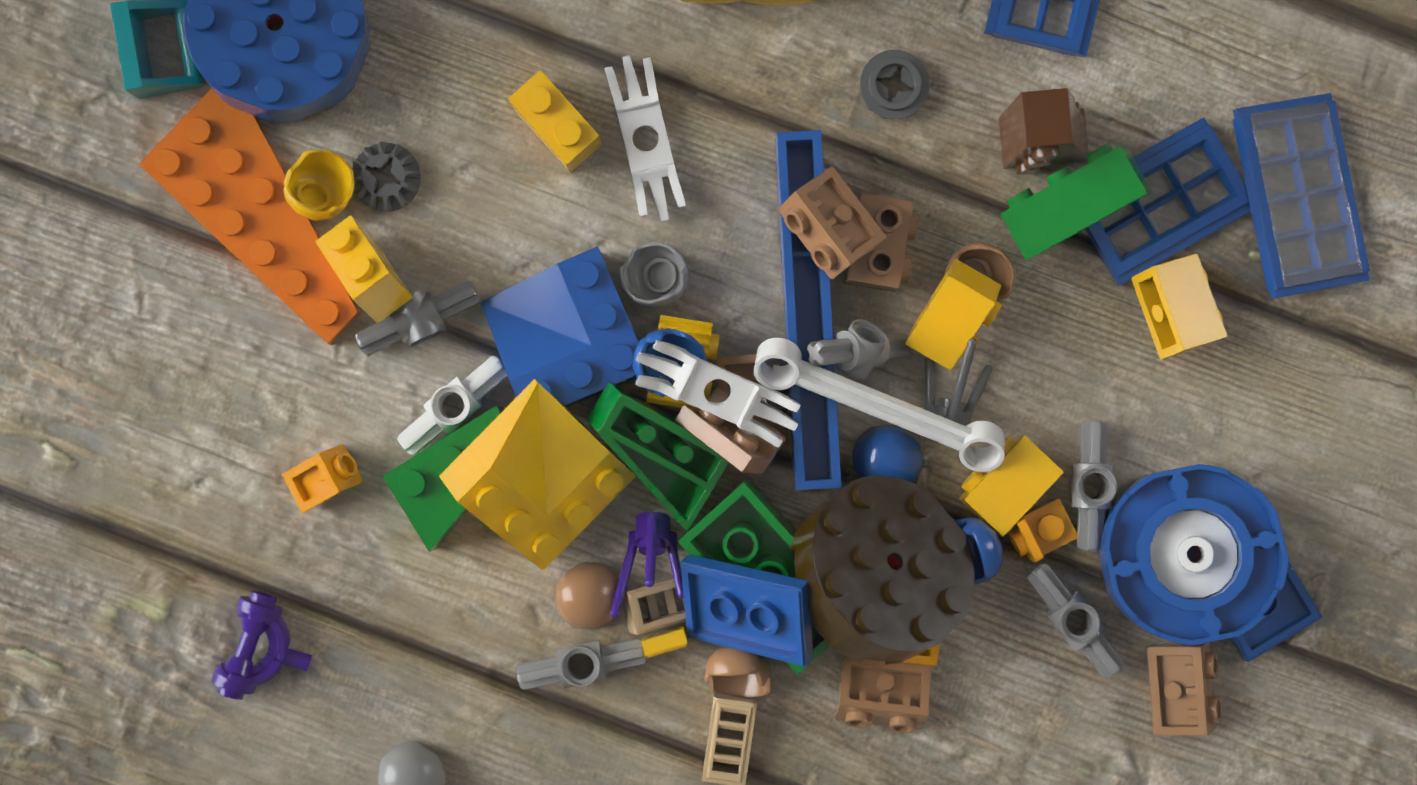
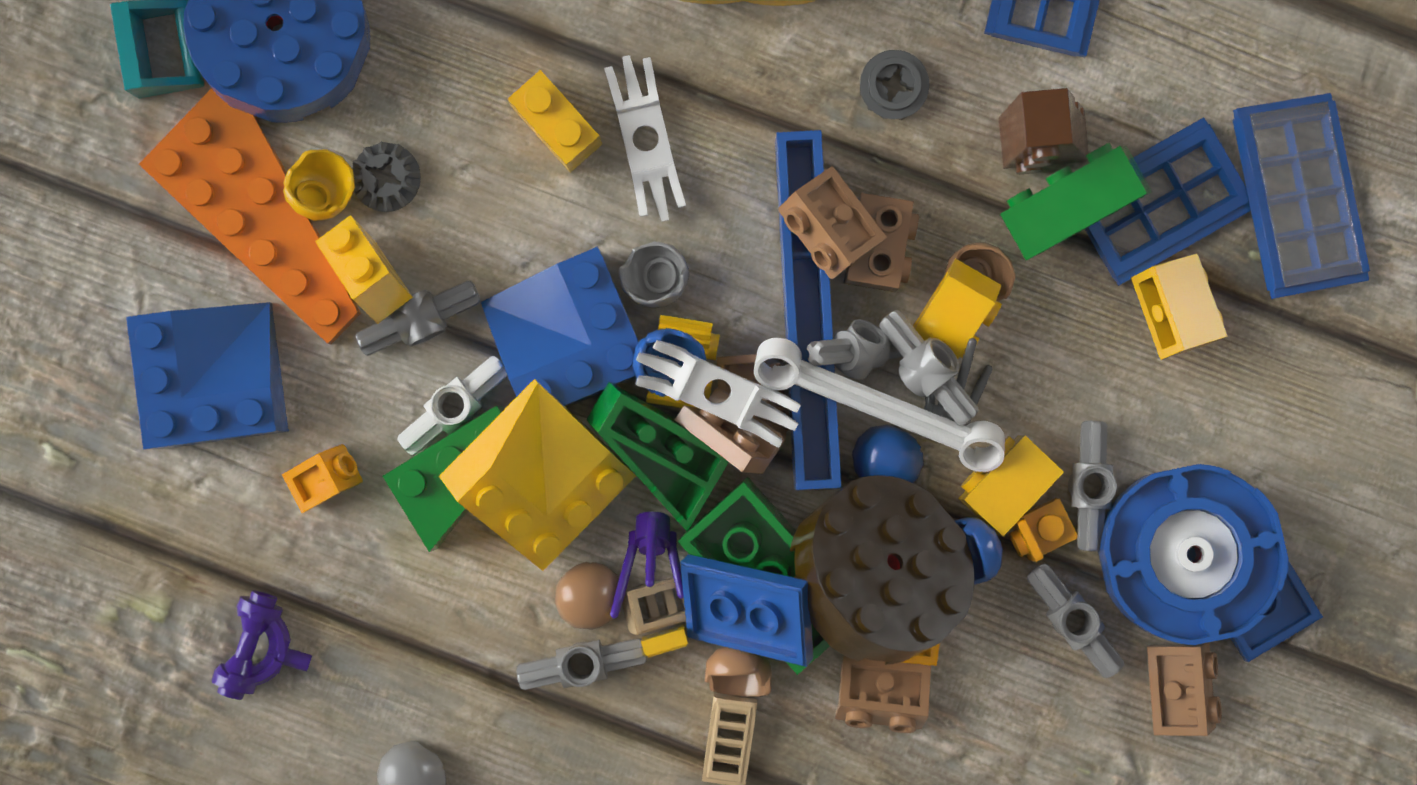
none -> blue slope [126,302,289,450]
none -> light grey axle [879,310,979,426]

